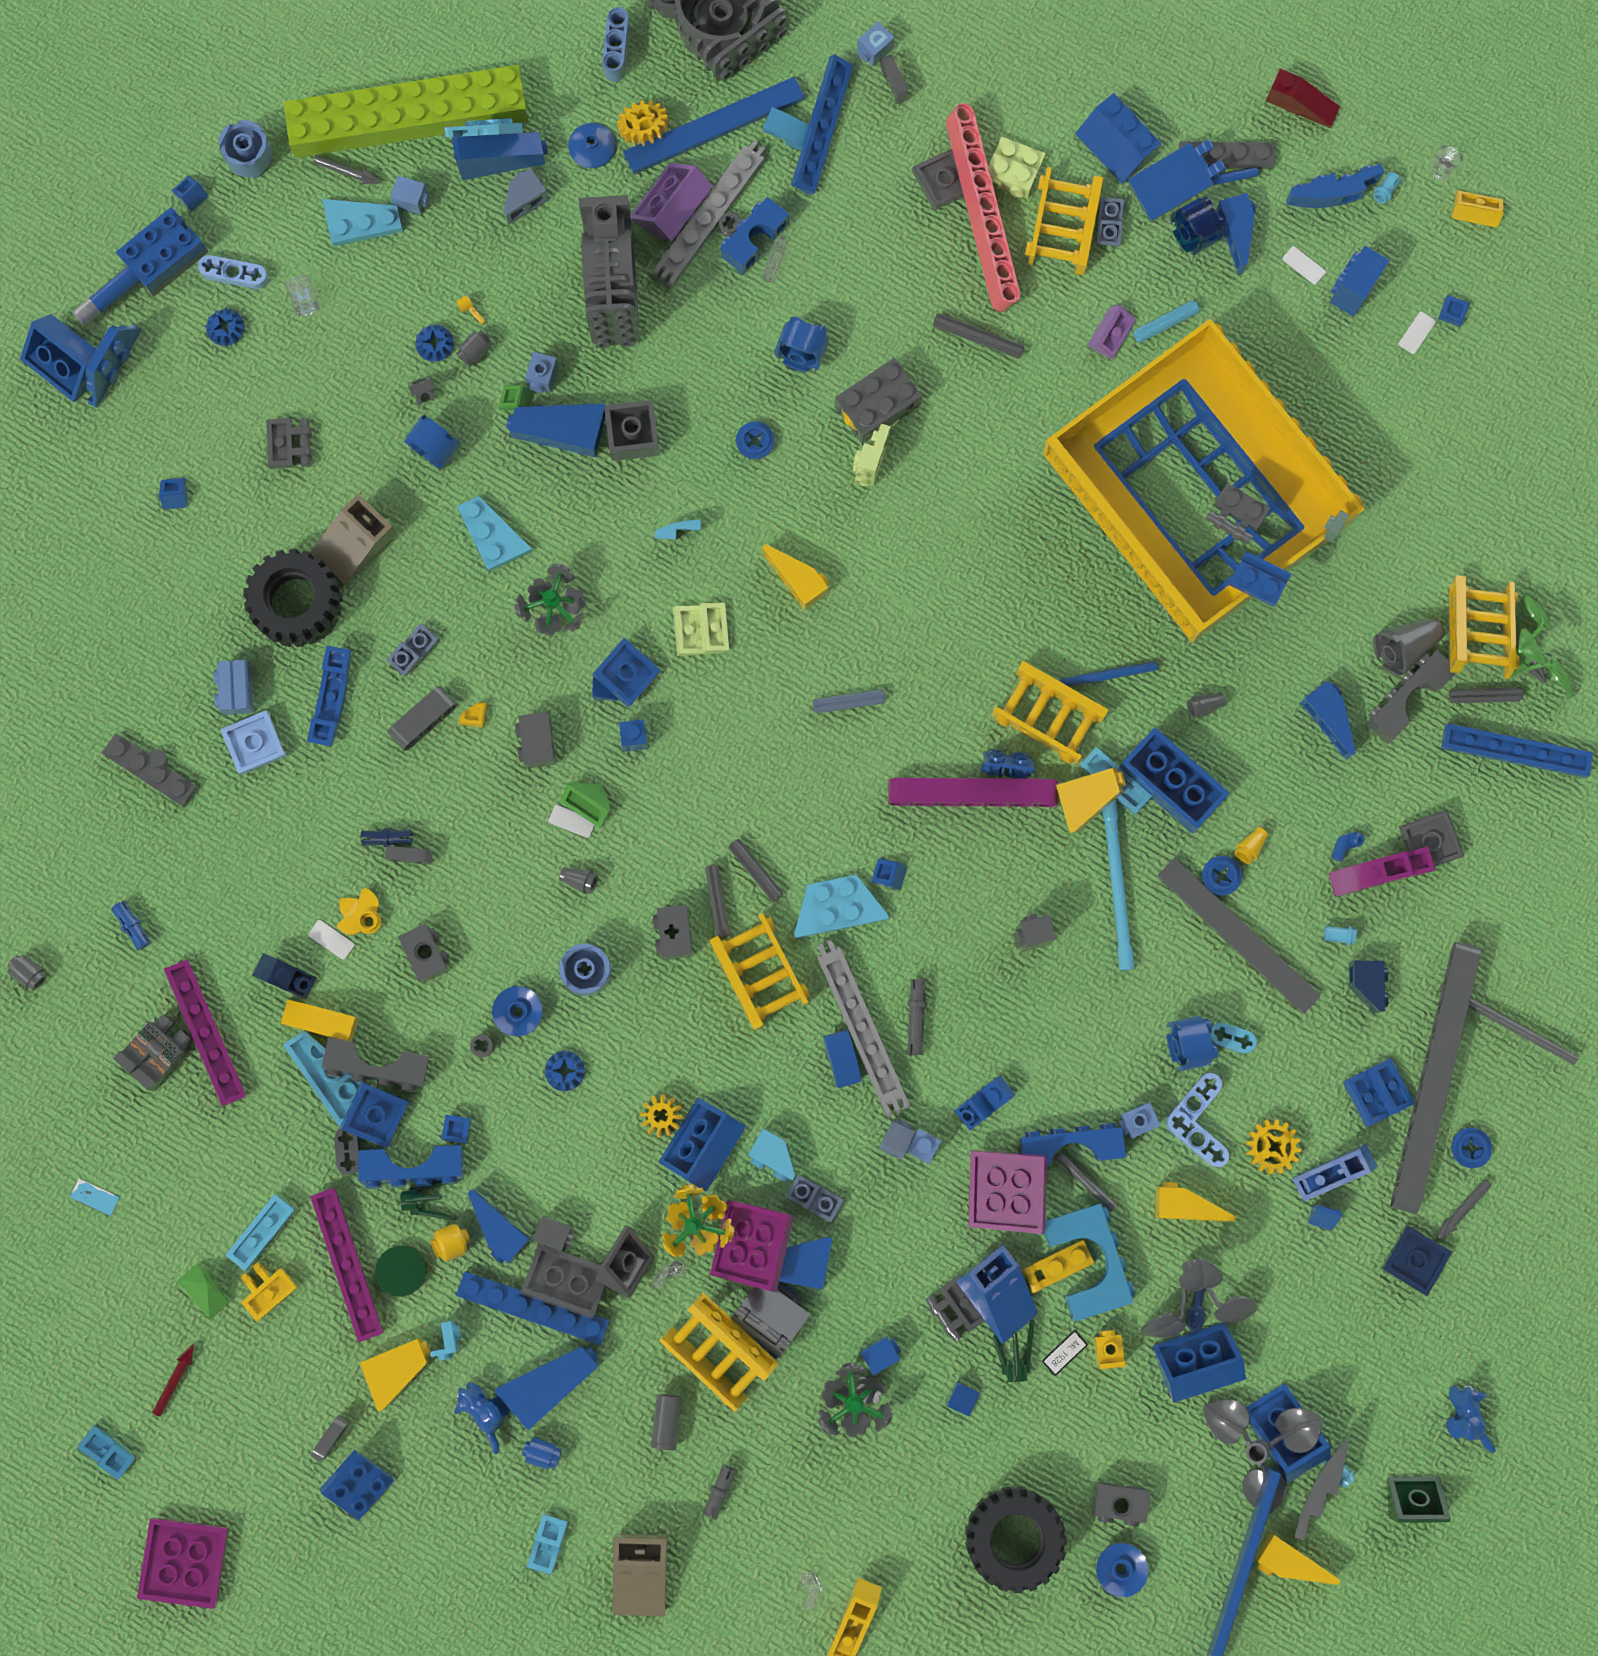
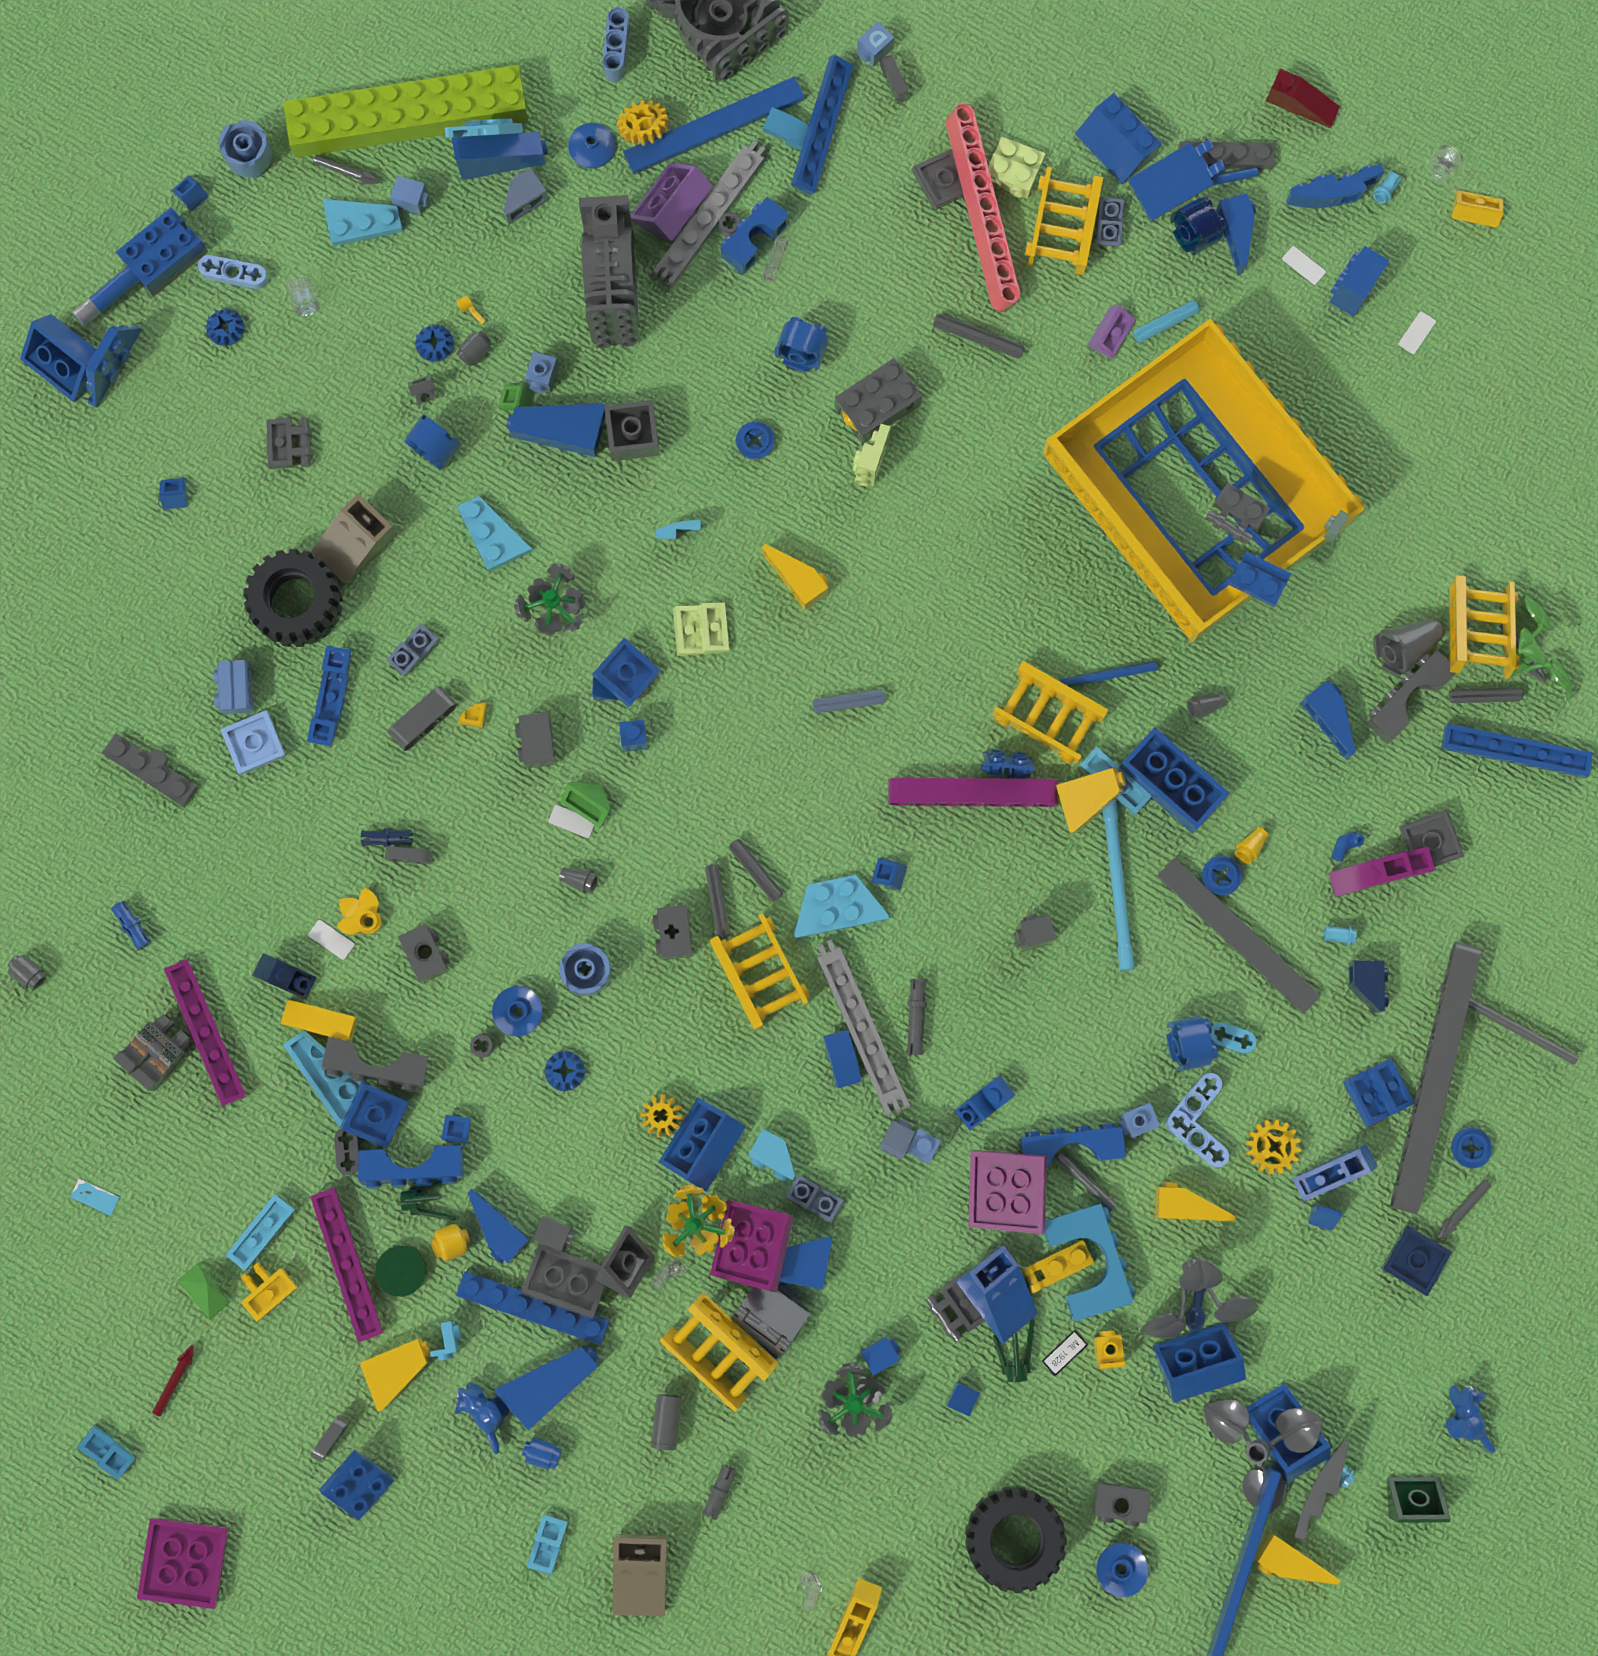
blue tile [1438,295,1470,327] -> none

